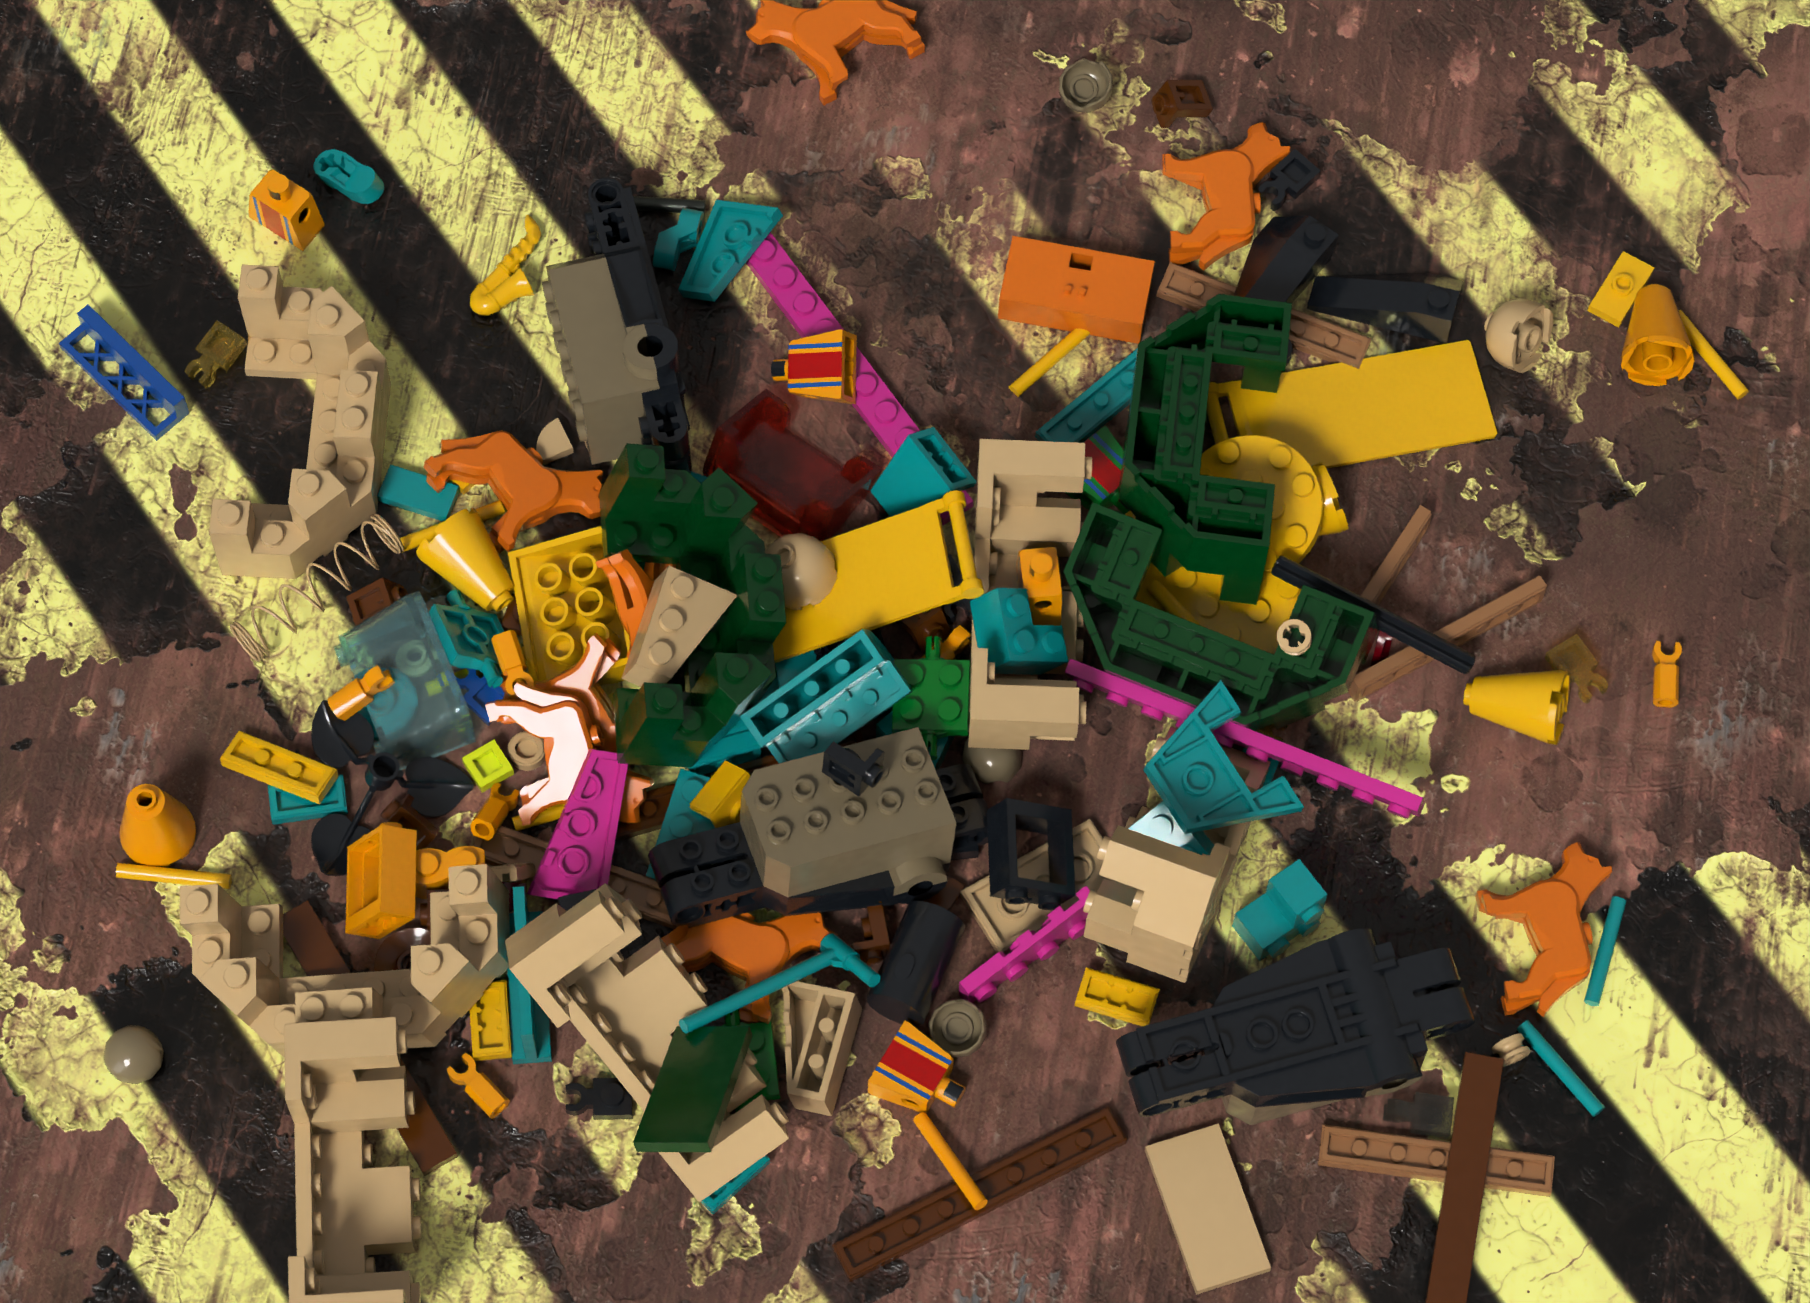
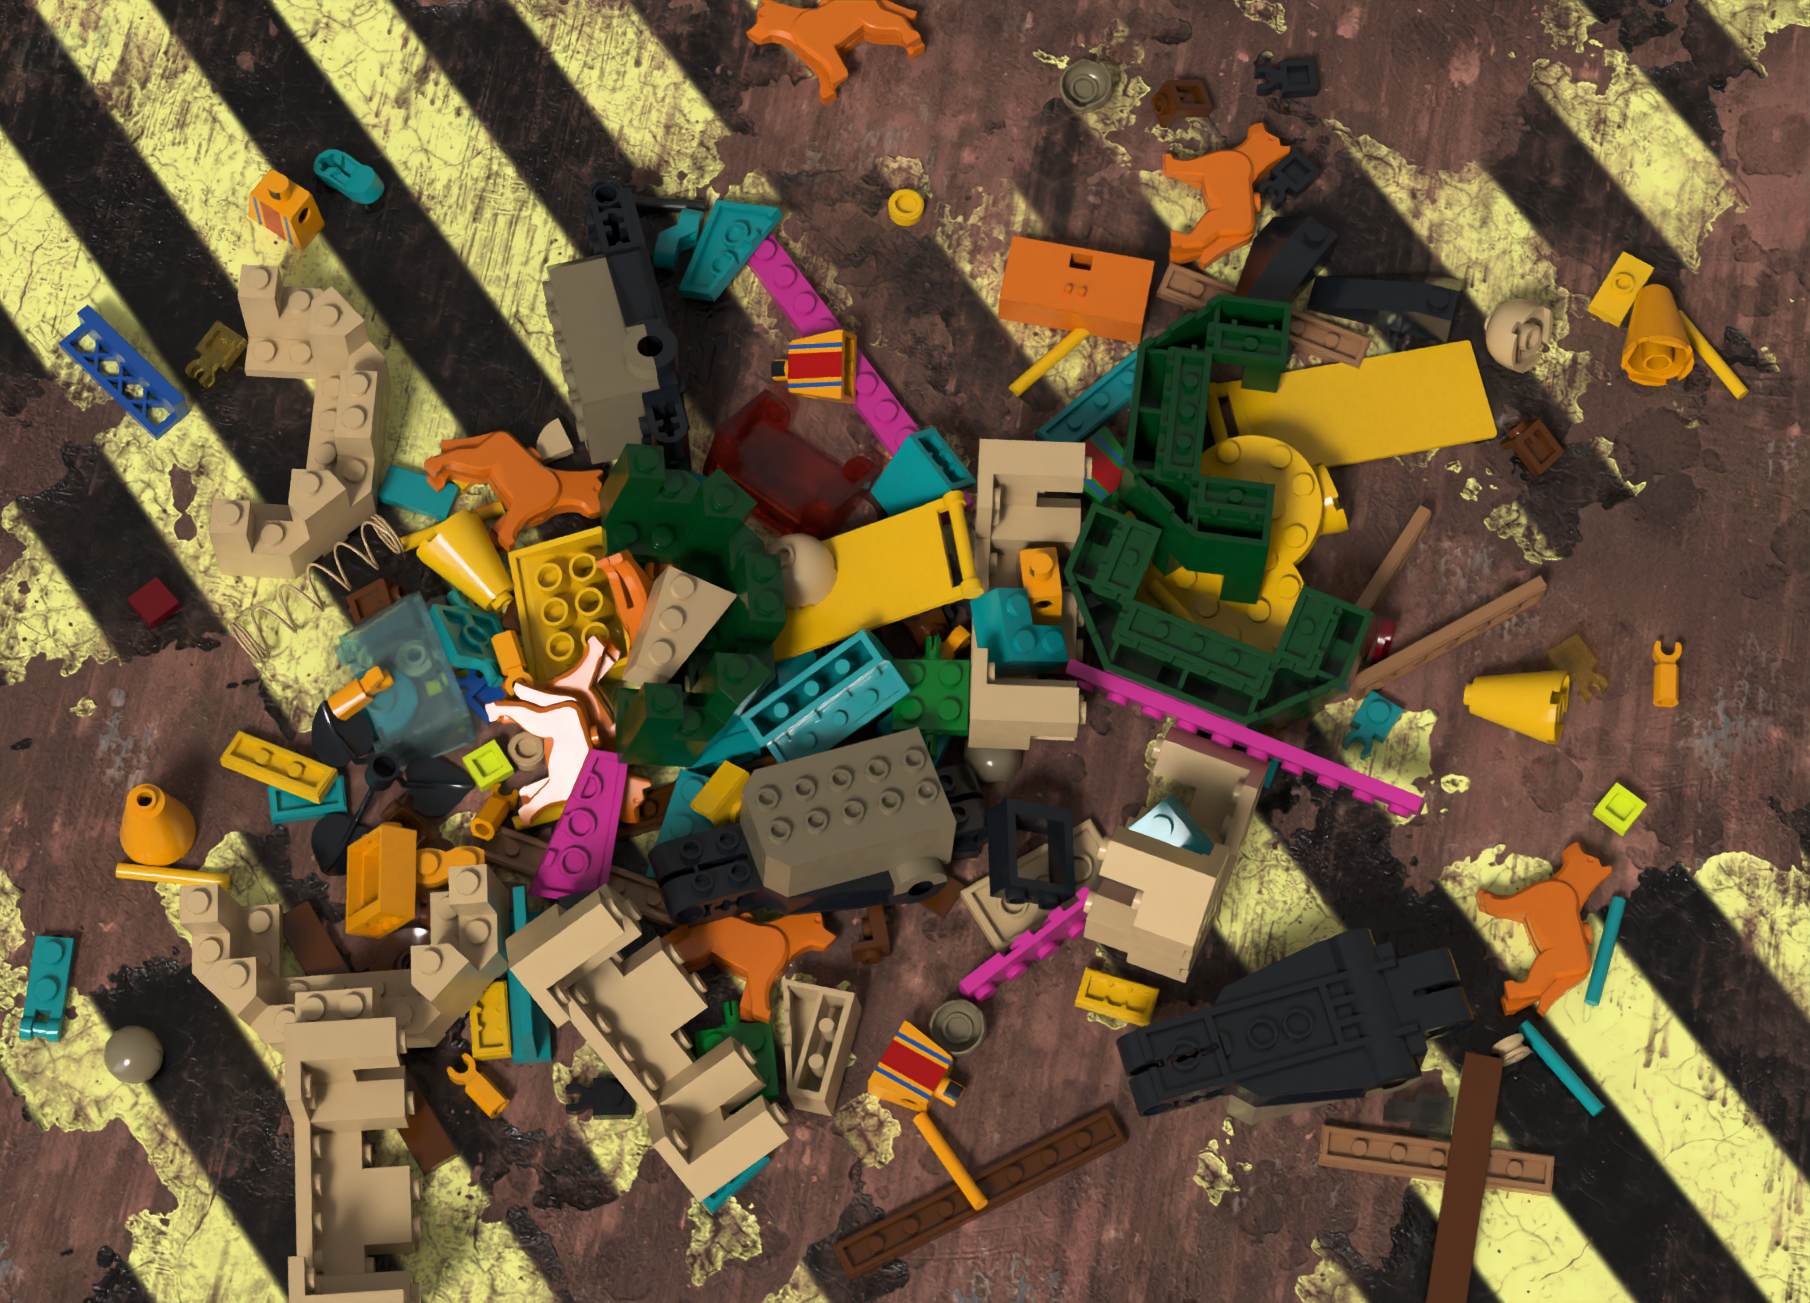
yellow piece [470,215,542,316] -> none
tan tile [490,862,536,882] -> none
dark green tile [633,1026,753,1152] -> none
teal bar [679,933,881,1034] -> none
black bracket [822,741,885,796] -> none
black piece [867,901,965,1026] -> none
teal wing [1143,680,1304,834] -> none
tan tile [1145,1123,1271,1295] -> none
teal brick [1232,859,1328,961] -> none
black axle [1271,556,1476,674] -> none
tan bush [1277,619,1312,656] -> none
none -> teal plate [19,936,76,1042]
none -> dark red tile [127,576,181,630]
none -> yellow tile [888,189,924,226]
none -> black plate [1254,58,1318,99]
none -> teal plate [1343,690,1403,760]
none -> reddish brown bracket [1499,418,1565,476]
none -> neon yellow plate [1592,782,1647,837]

